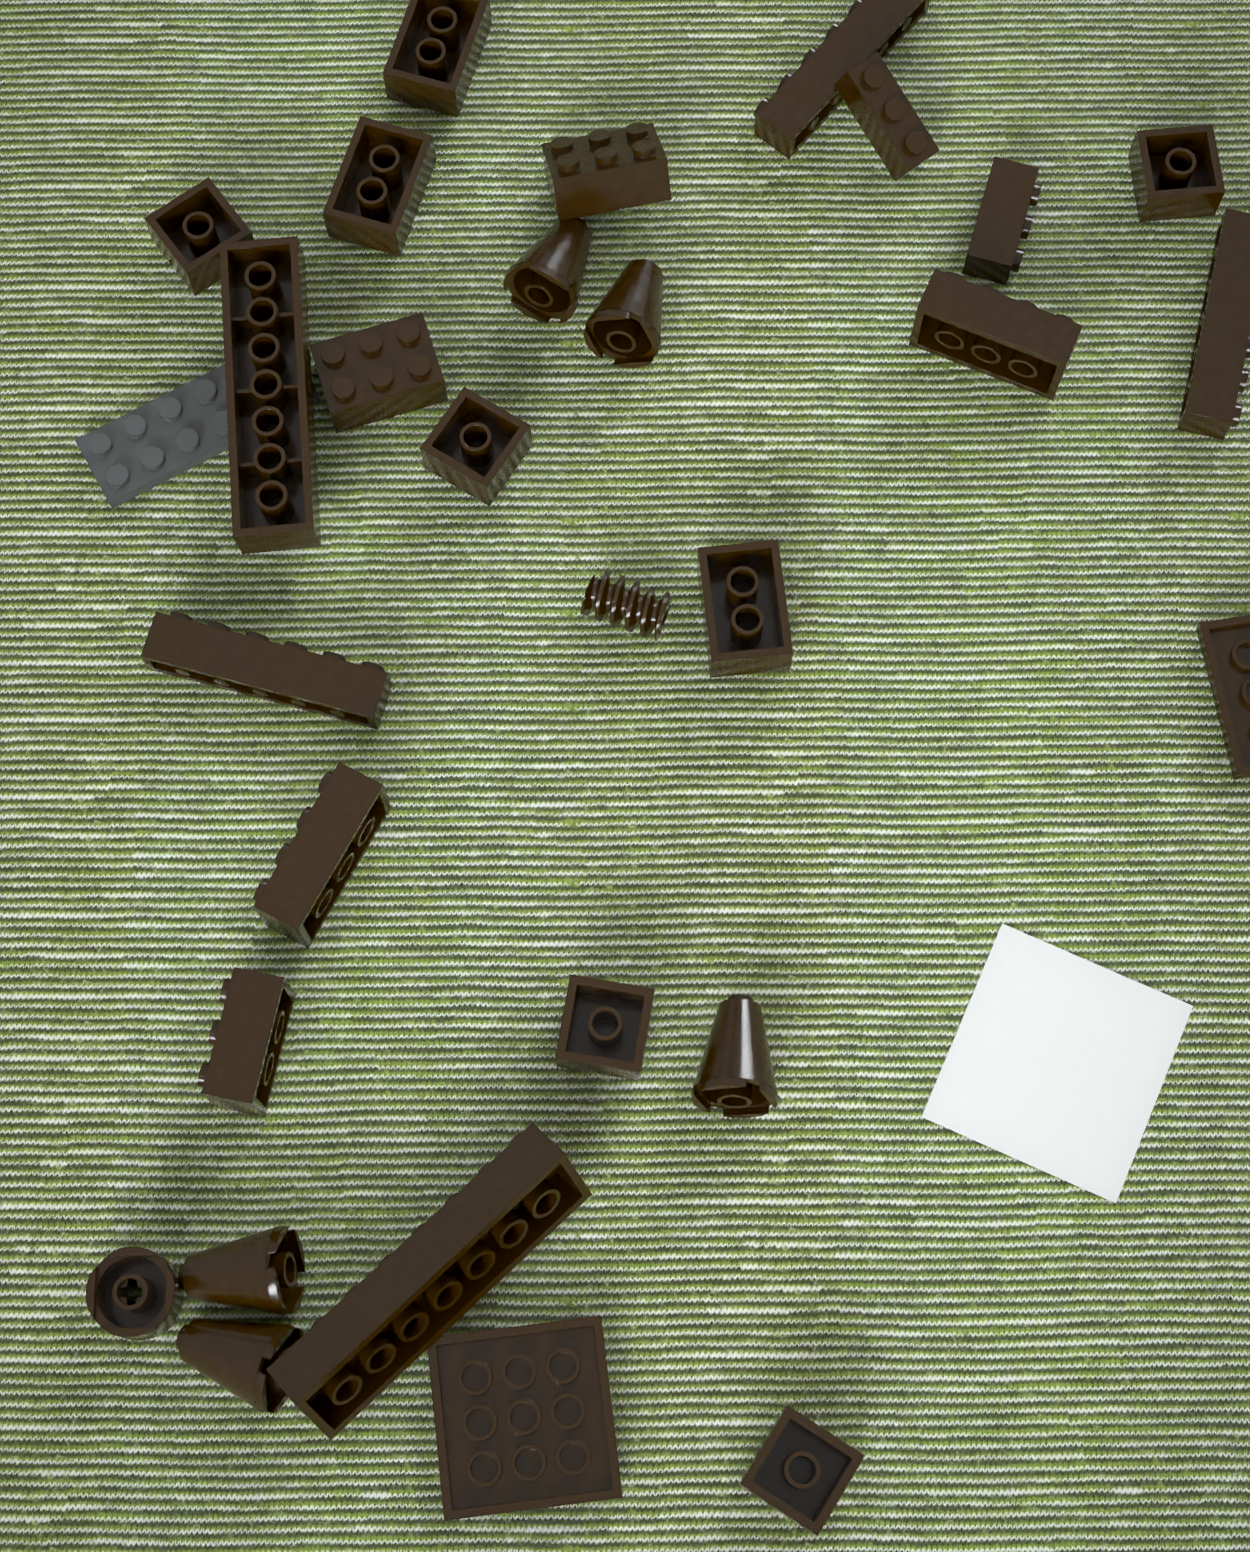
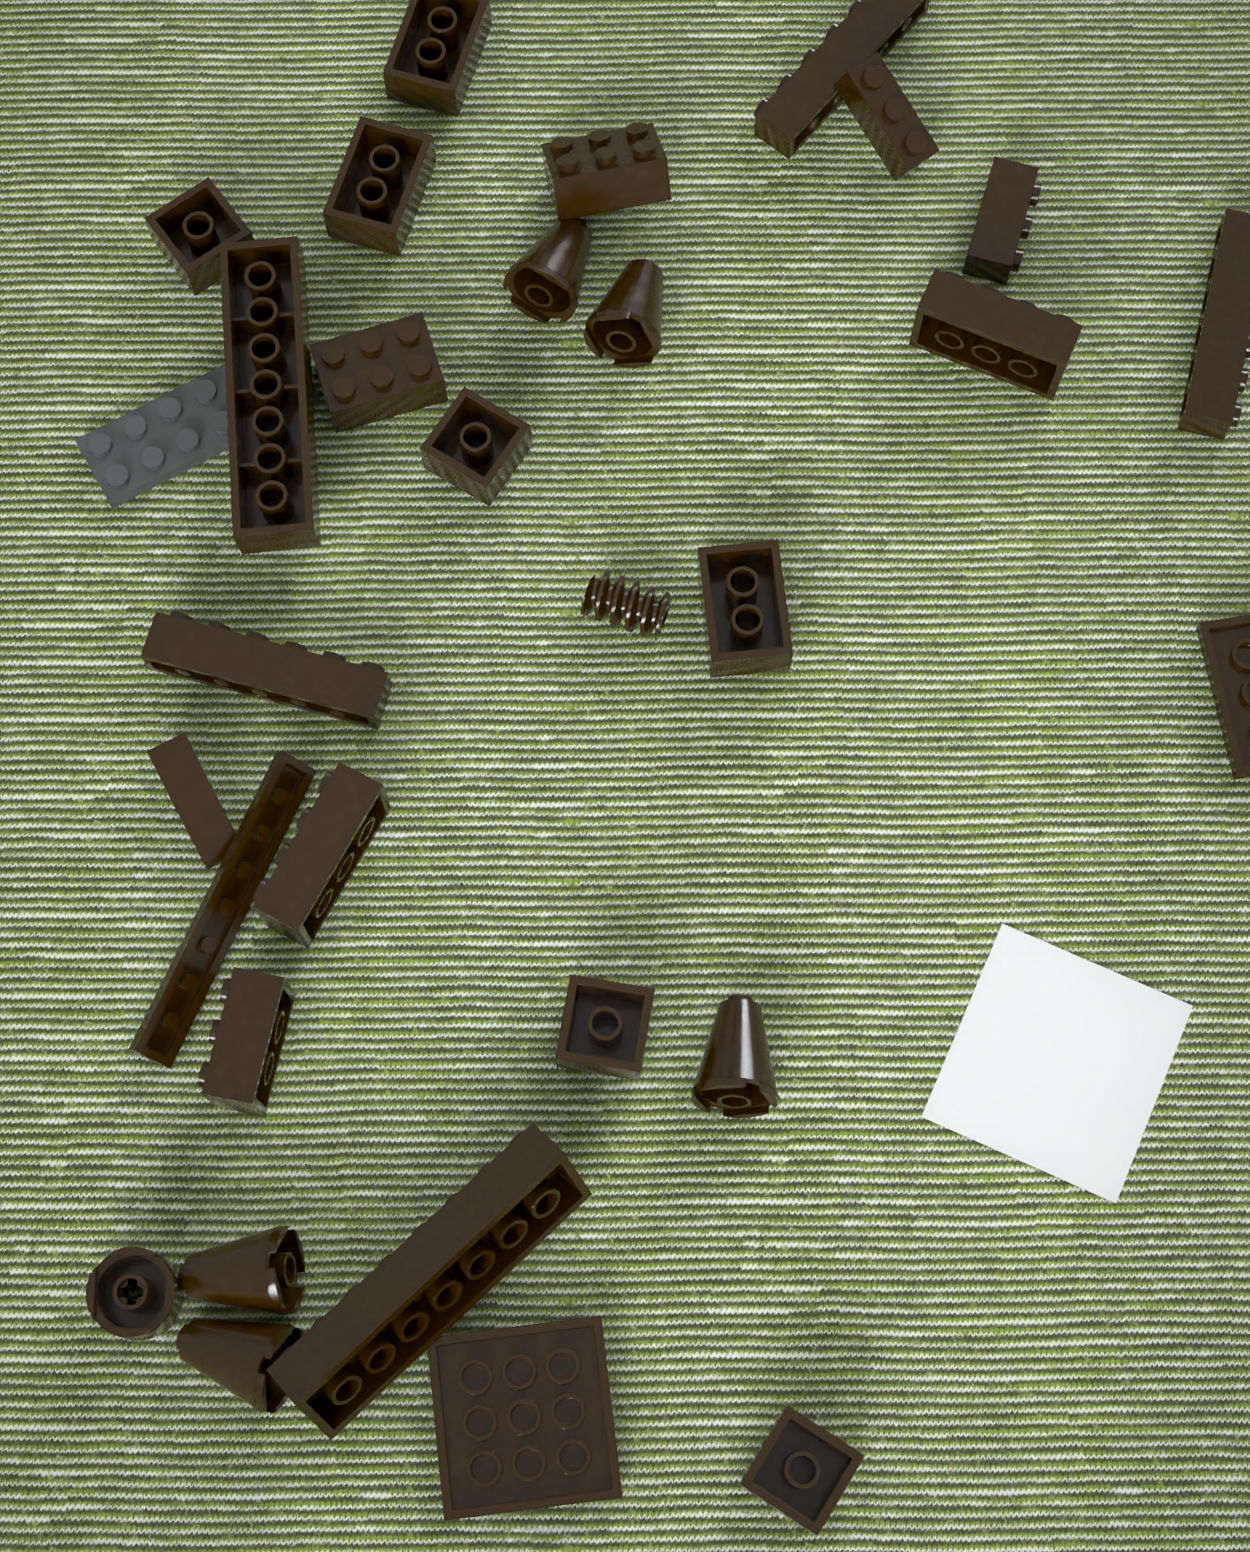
dark brown brick [1128,124,1225,222] -> none
none -> dark brown plate [129,751,317,1068]
none -> dark brown slope [147,733,236,870]

